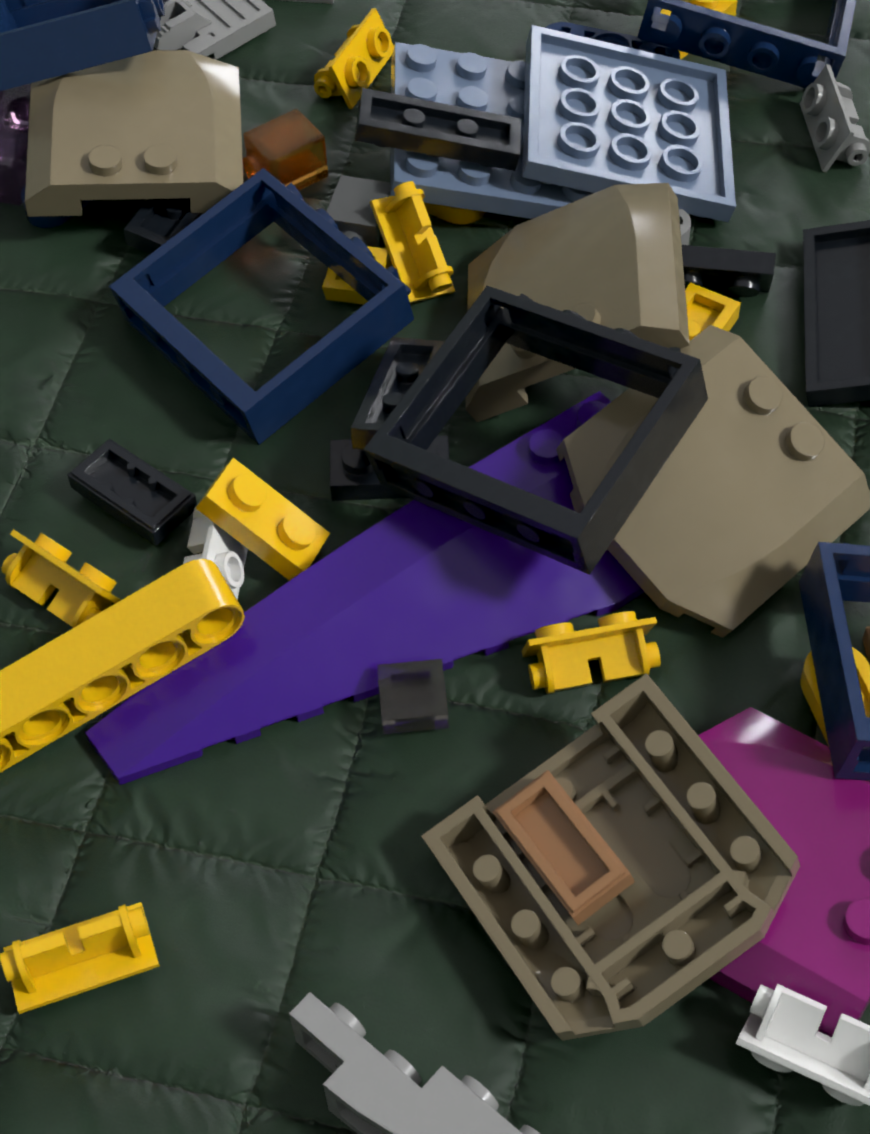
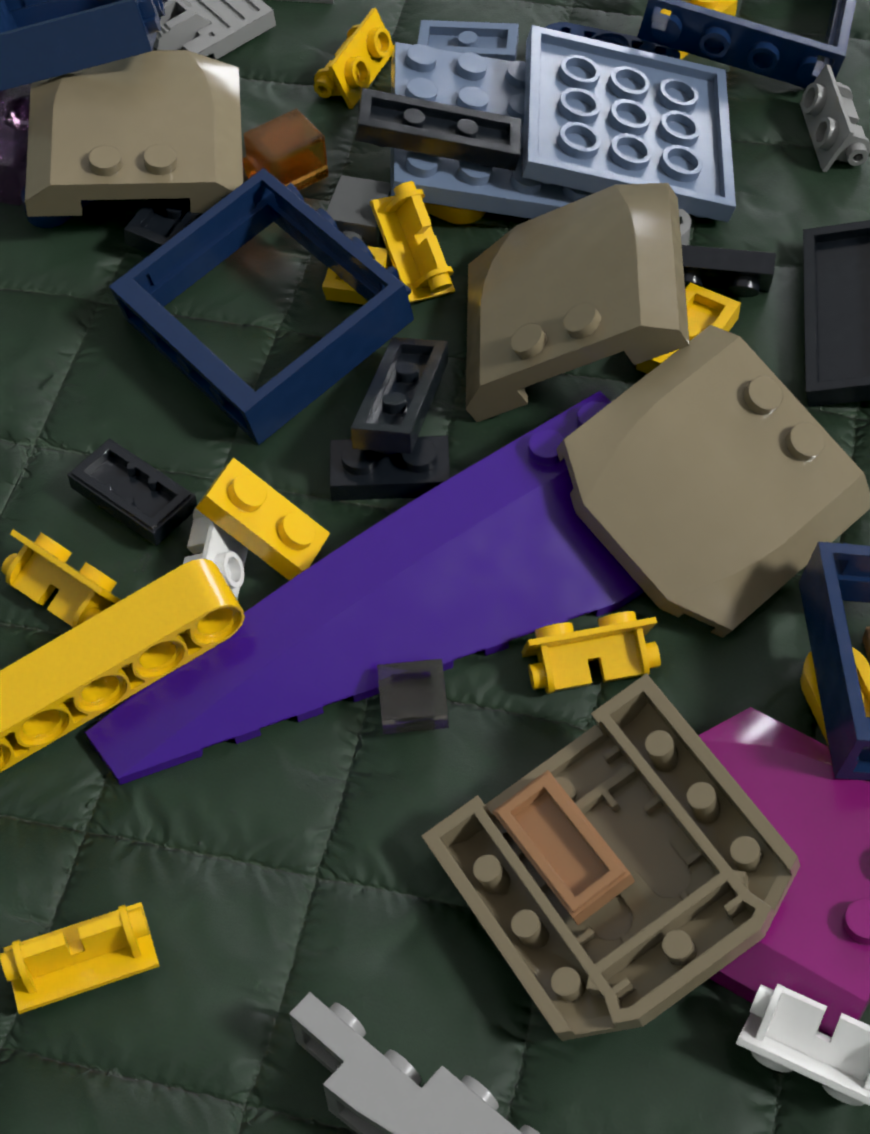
black window [364,286,708,575] -> none
none -> sand blue plate [417,20,519,62]

